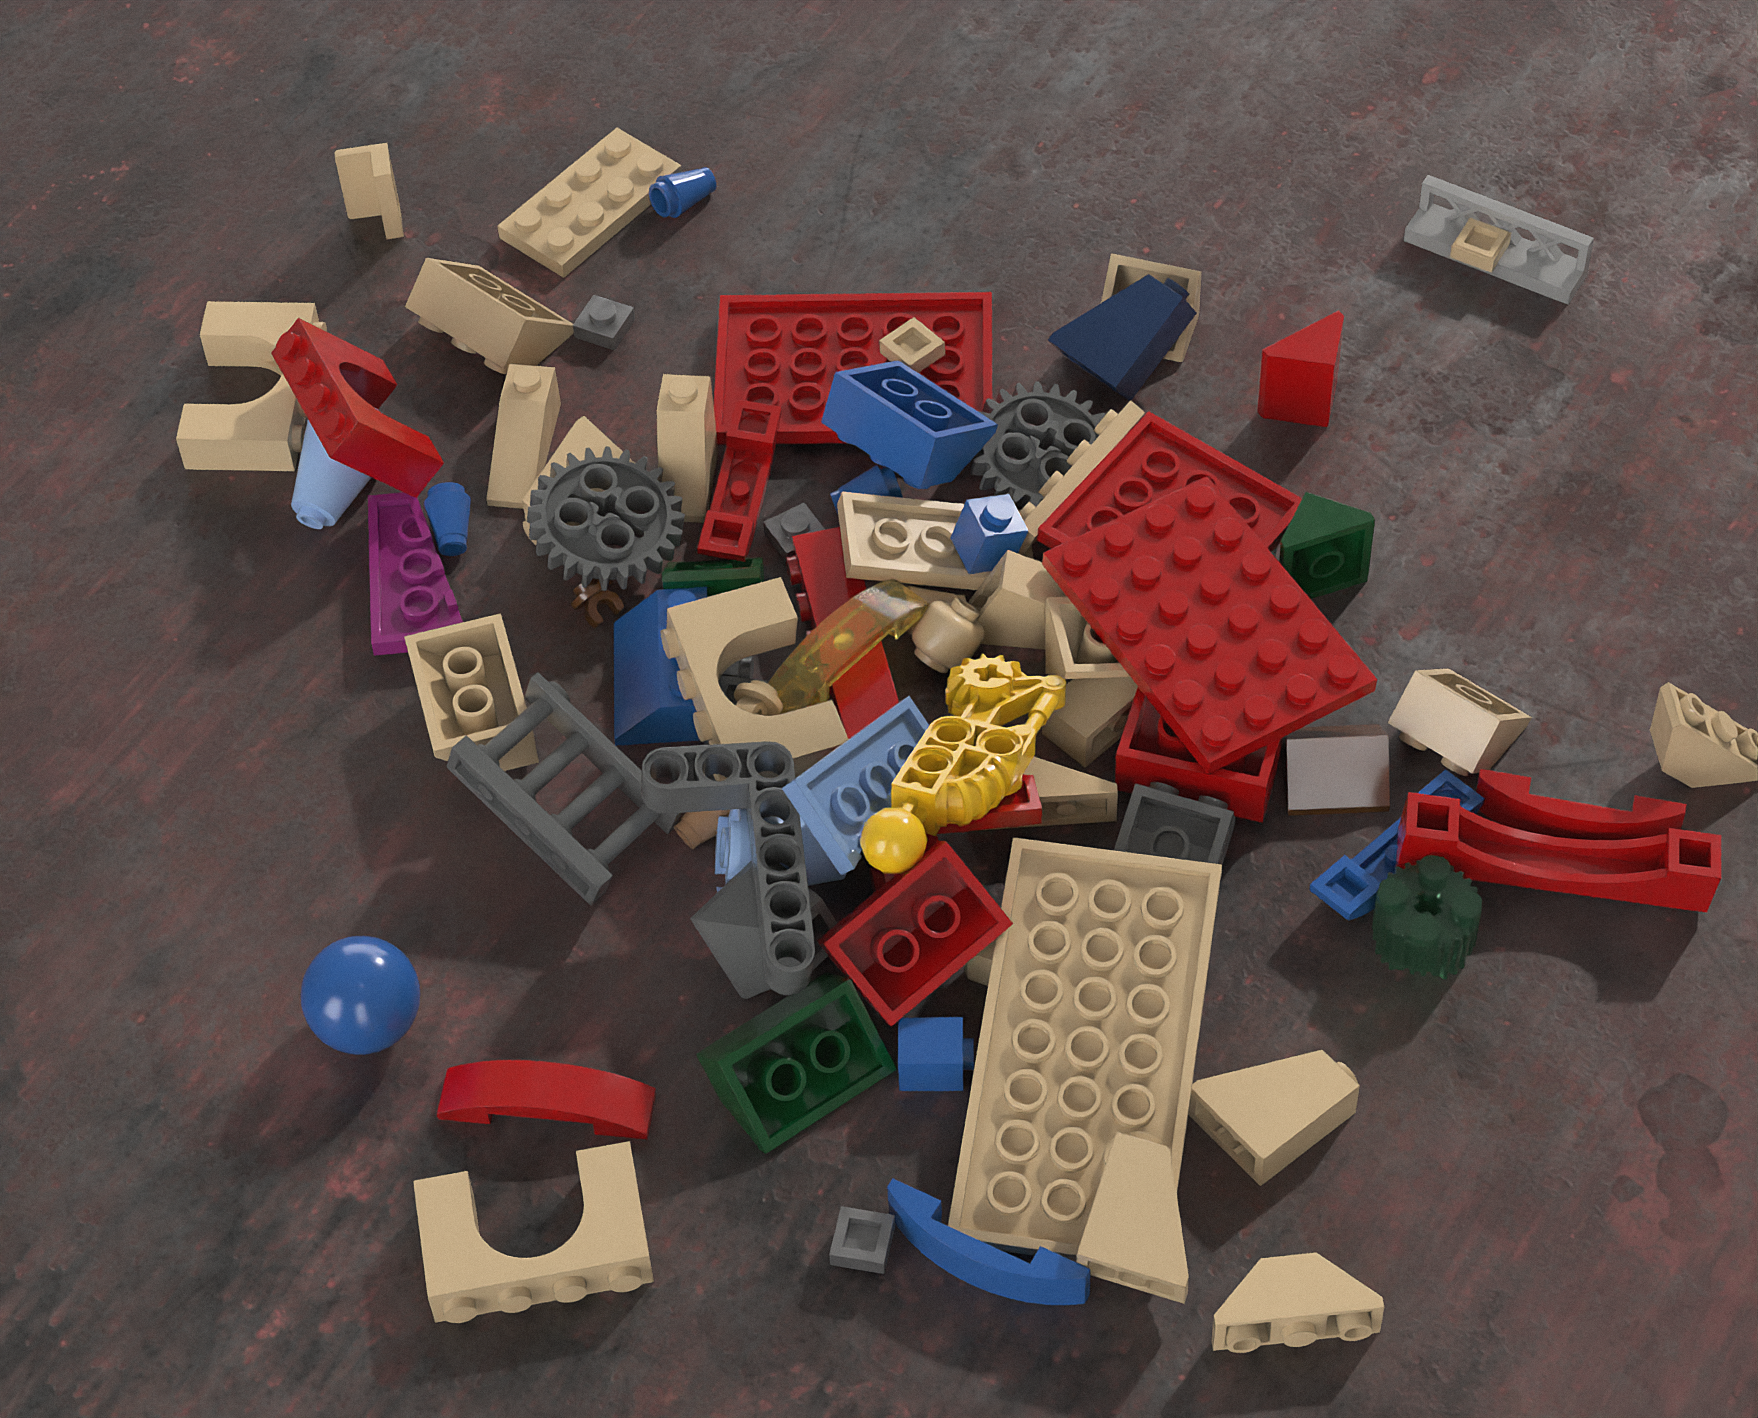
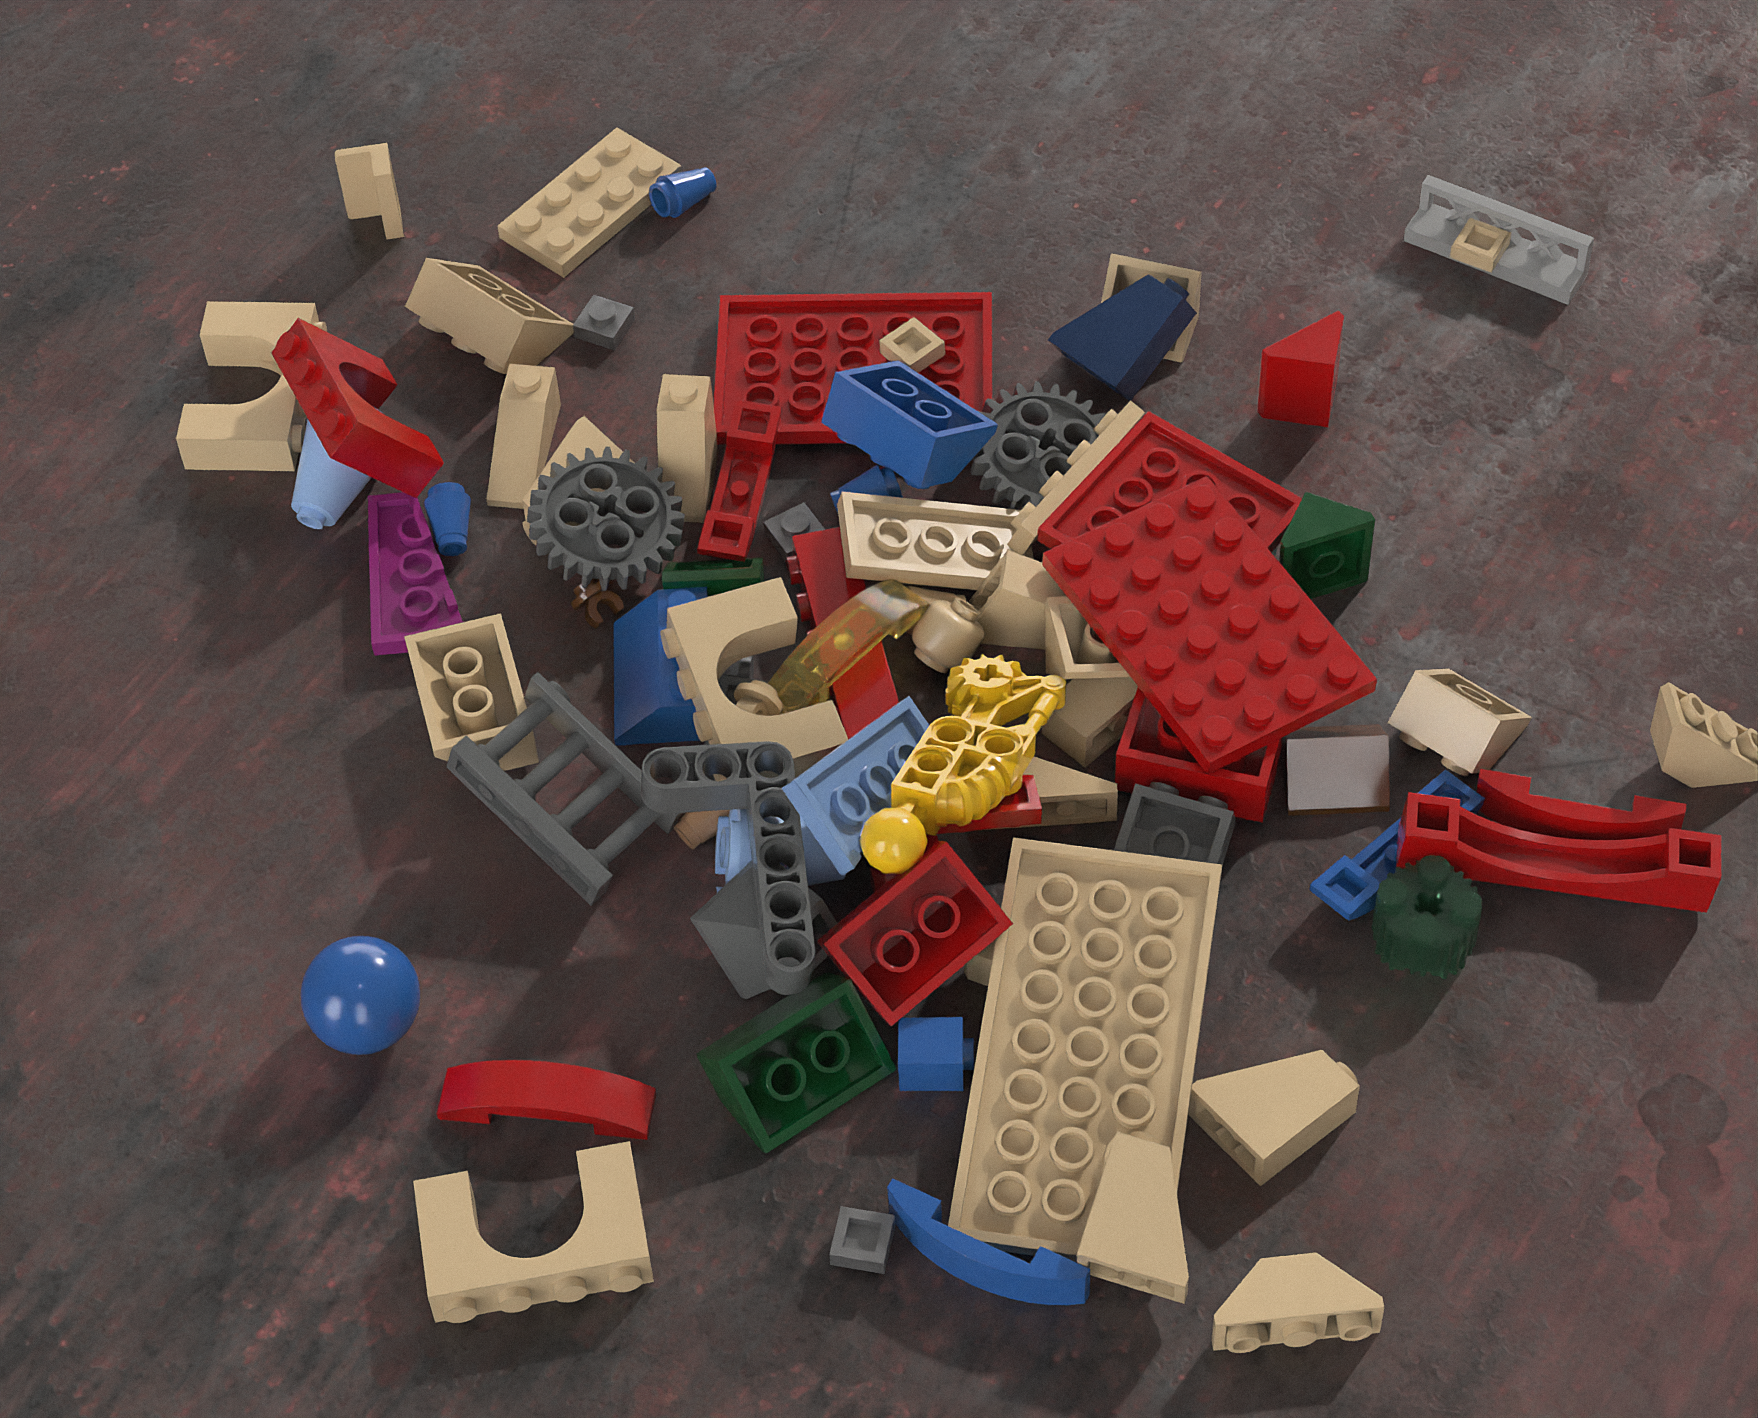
blue brick [950,494,1028,574] -> none

